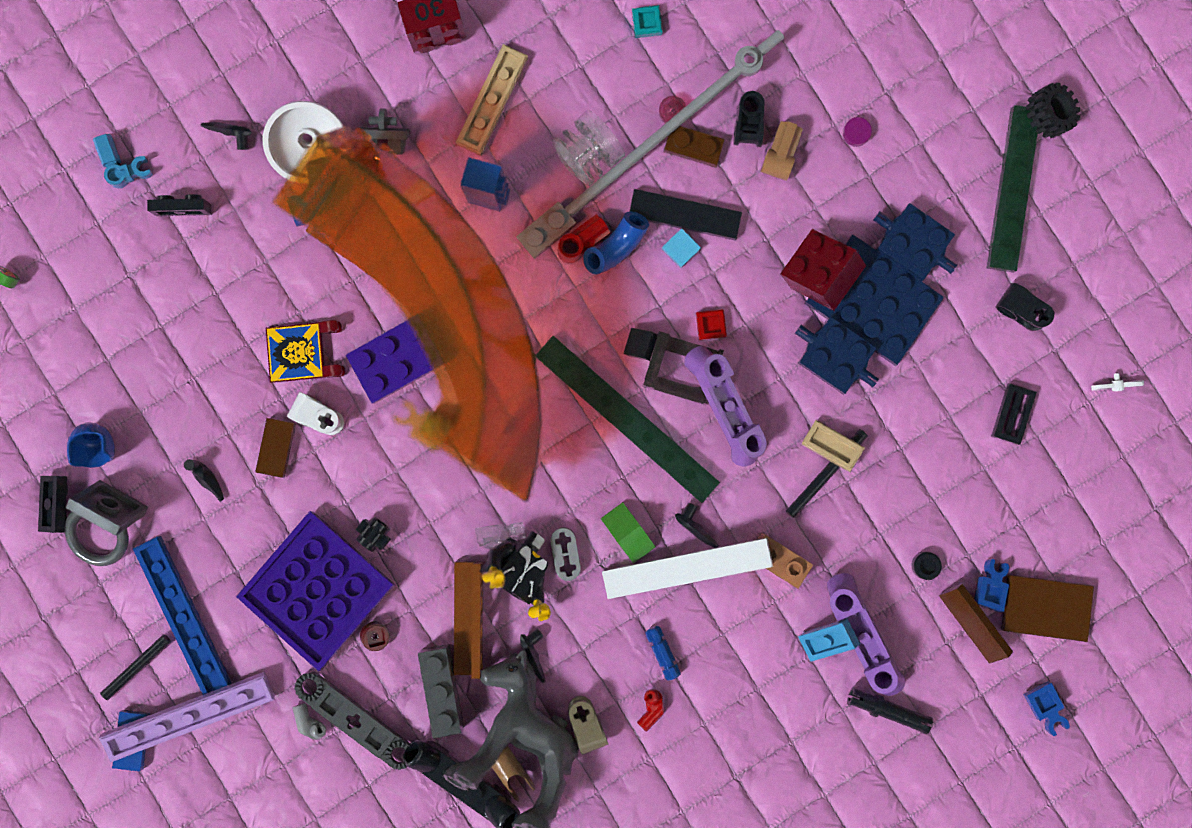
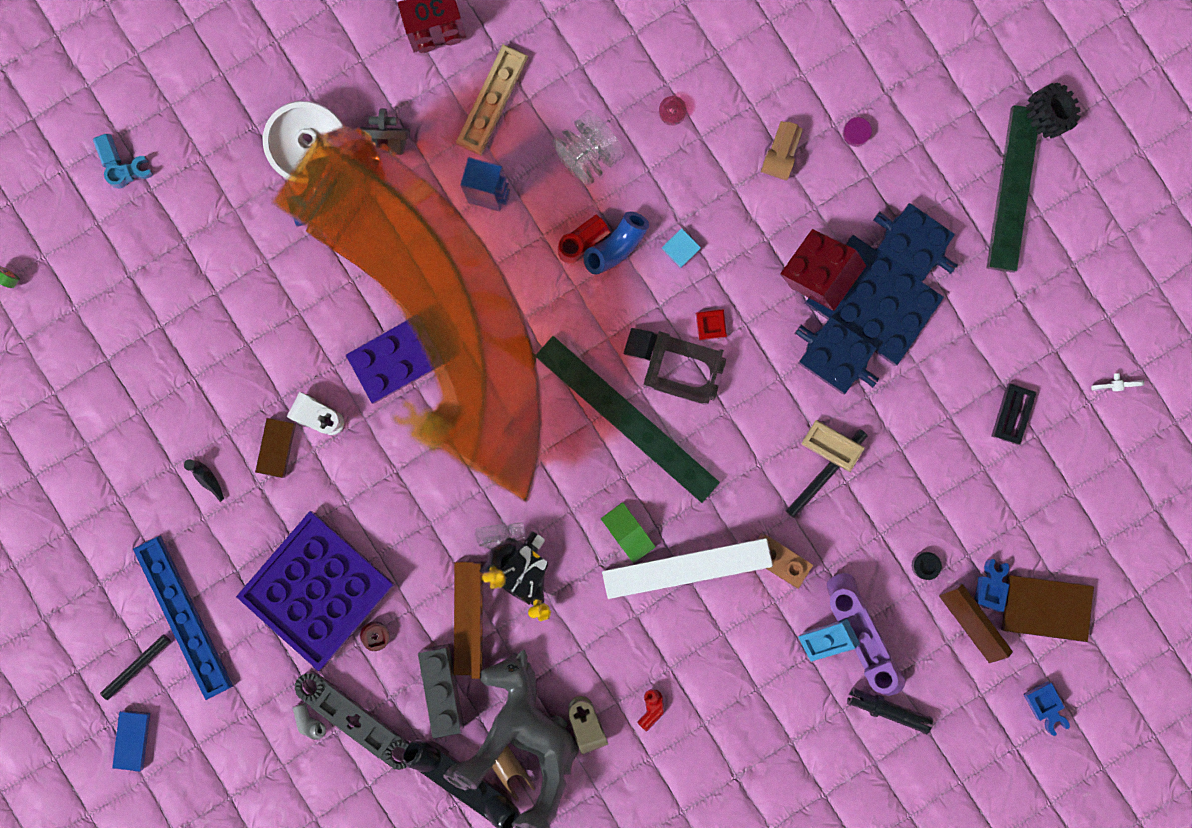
black plate [38,476,68,533] -> none
dark grey tile [65,480,148,566] -> none
blue hair [67,422,115,468] -> none
lavender tile [99,672,275,762] -> none
black plate [147,194,212,216] -> none
black bar [200,122,252,150] -> none
flag [266,320,345,383] -> none
black gear [355,517,391,552] -> none
light grey bar [516,30,784,259] -> none
black bar [520,629,546,683] -> none
light grey beam [551,528,581,581] -> none
black tile [629,189,742,241] -> none
teal tile [632,5,662,38] -> none
blue axle [645,626,681,681] -> none
reddish brown plate [664,126,725,168] -> none
black bar [675,503,719,548] -> none
medium lavender plate [685,346,767,467] -> none
black piece [733,91,765,147] -> none
black piece [996,283,1054,331] -> none

